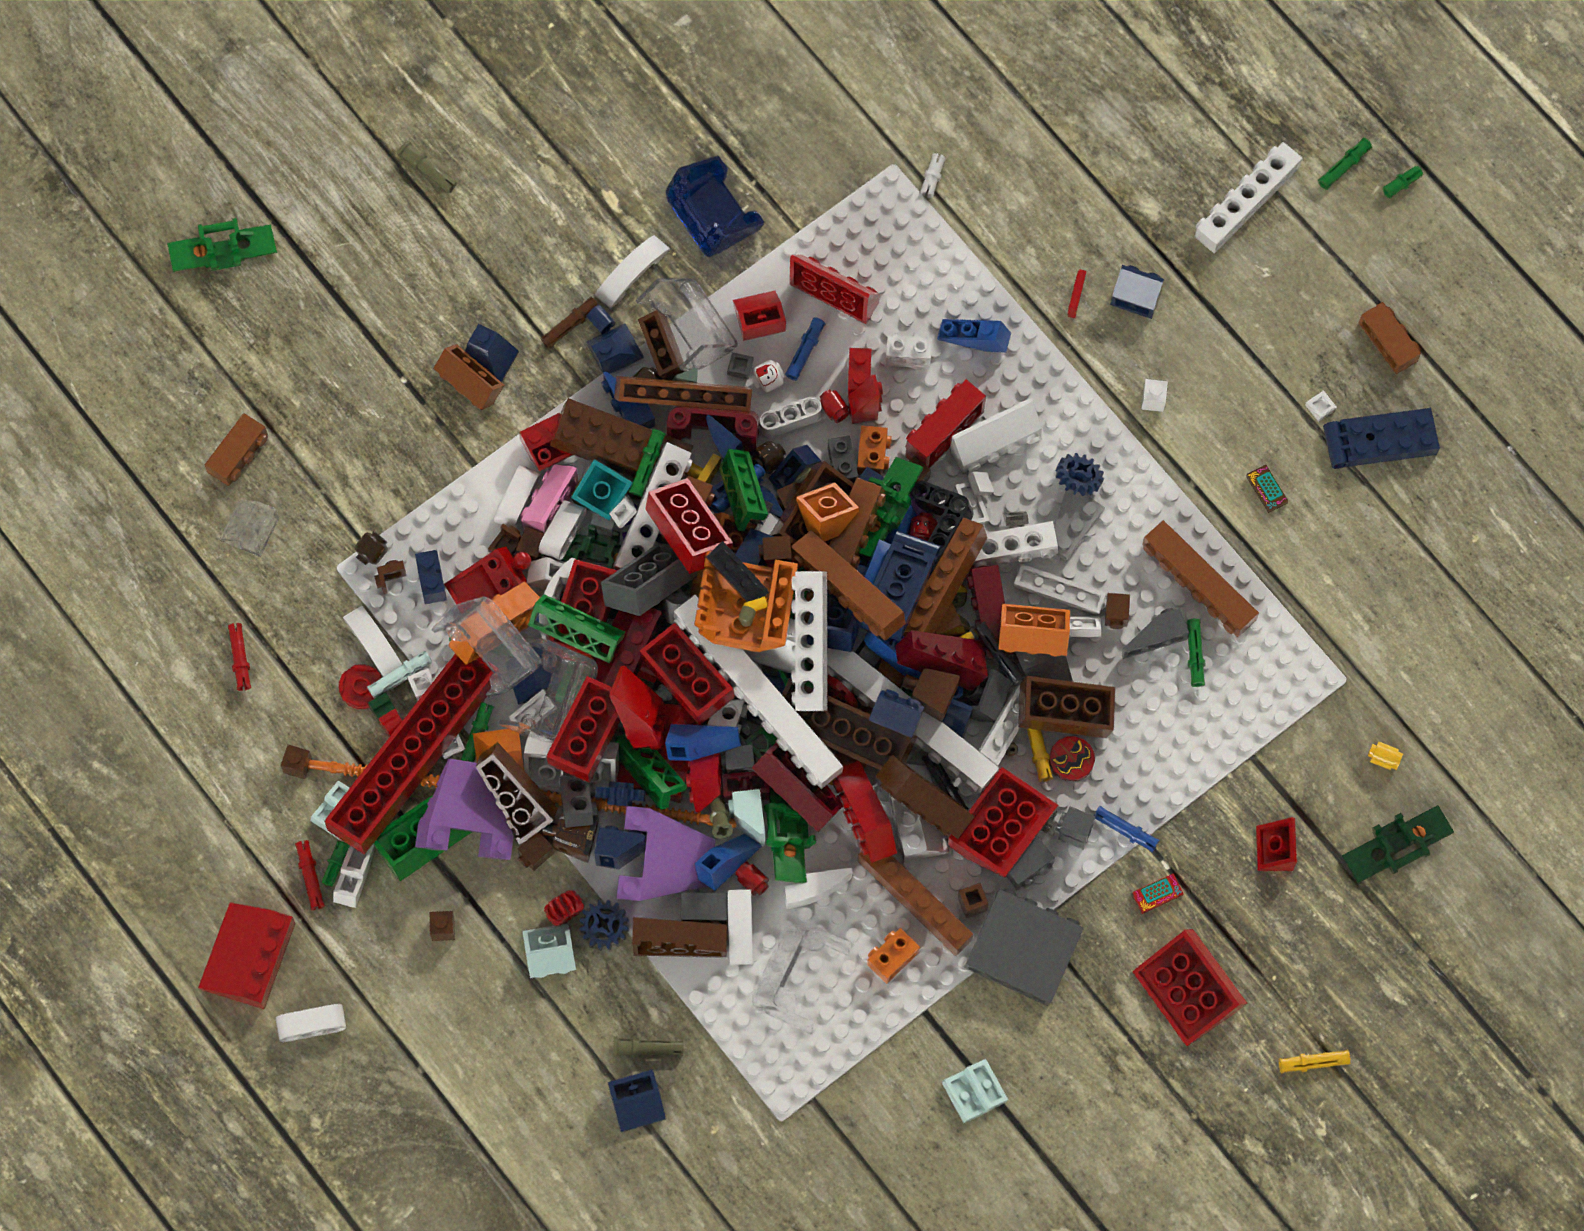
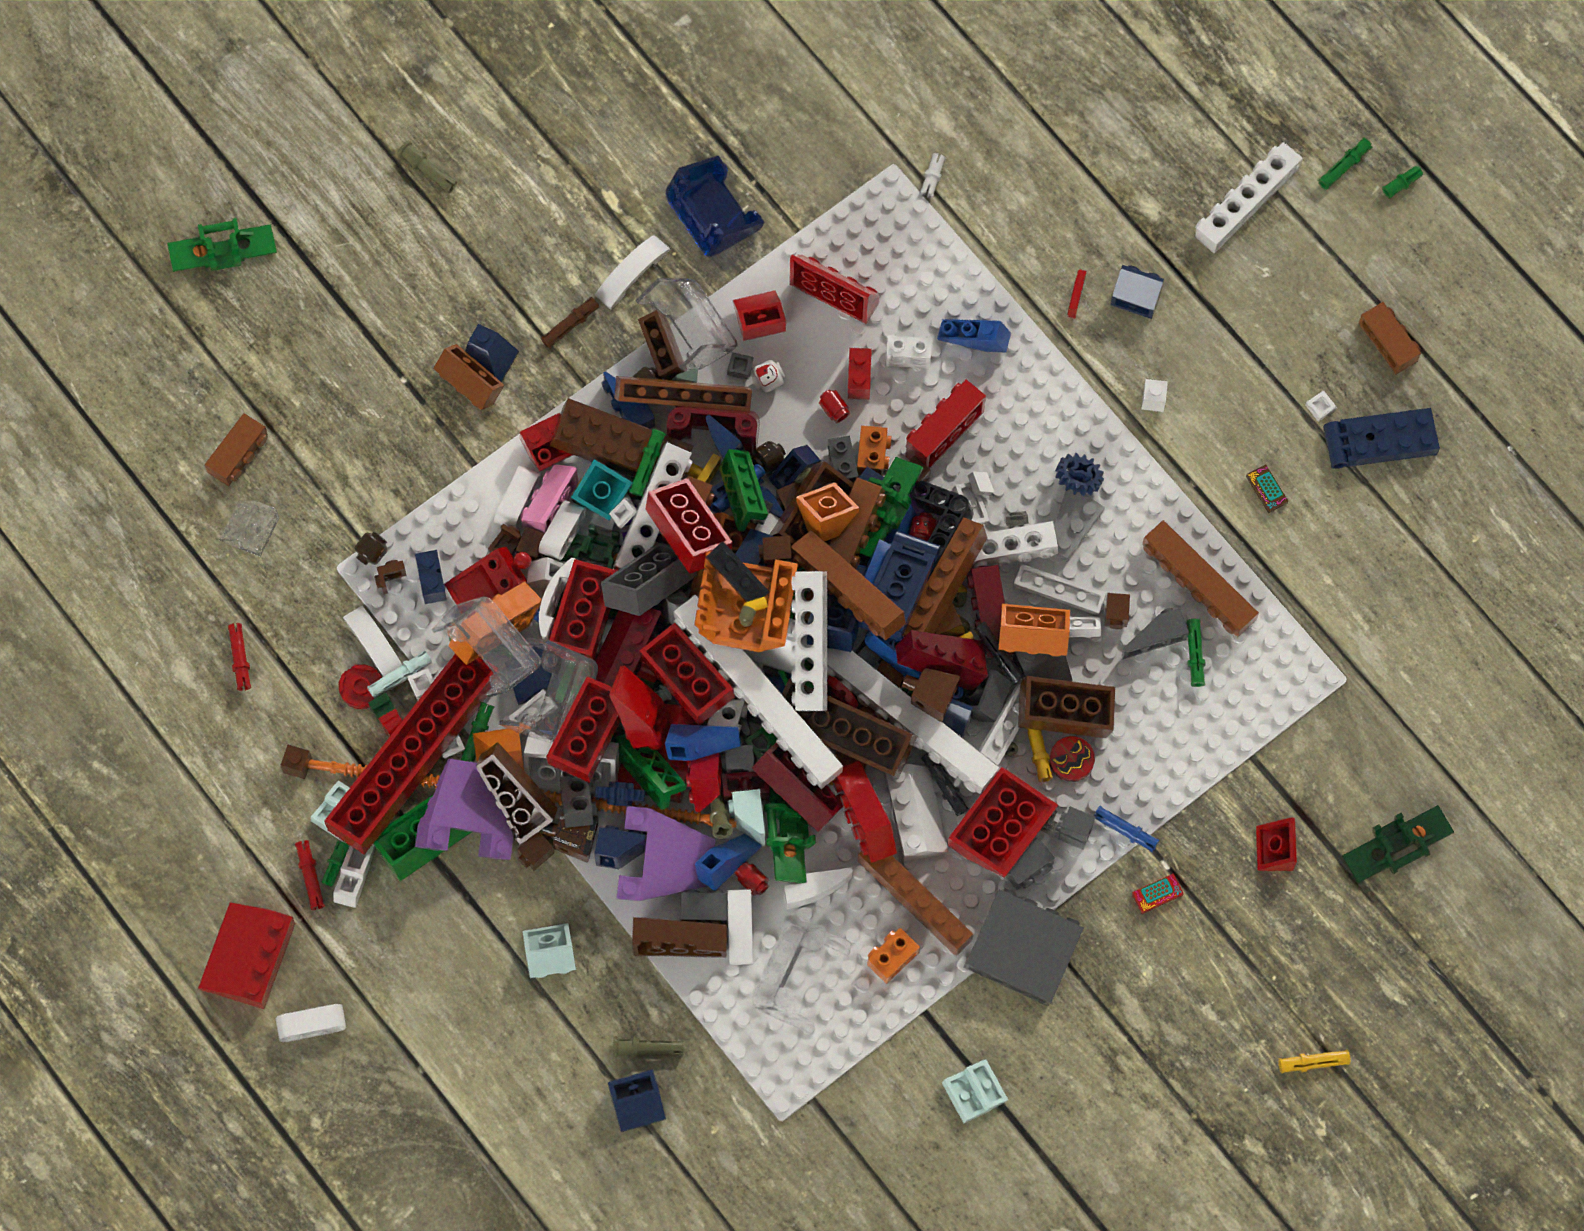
reddish brown brick [429,911,455,941] -> none
green fence [528,594,625,663] -> none
red gear [544,890,584,926] -> none
dark blue gear [579,900,630,950] -> none
dark blue slope [586,323,644,374] -> none
dark blue piece [587,305,616,334] -> none
white beam [760,397,821,438] -> none
blue pin [785,317,826,381] -> none
red slope [848,374,883,424] -> none
dark blue slope [869,689,924,737] -> none
reddish brown brick [876,755,974,839] -> none
white slope [950,398,1042,474] -> none
reddish brown brick [957,883,989,918] -> none
red slope [1132,929,1248,1046] -> none
yellow brick [1368,741,1403,770] -> none

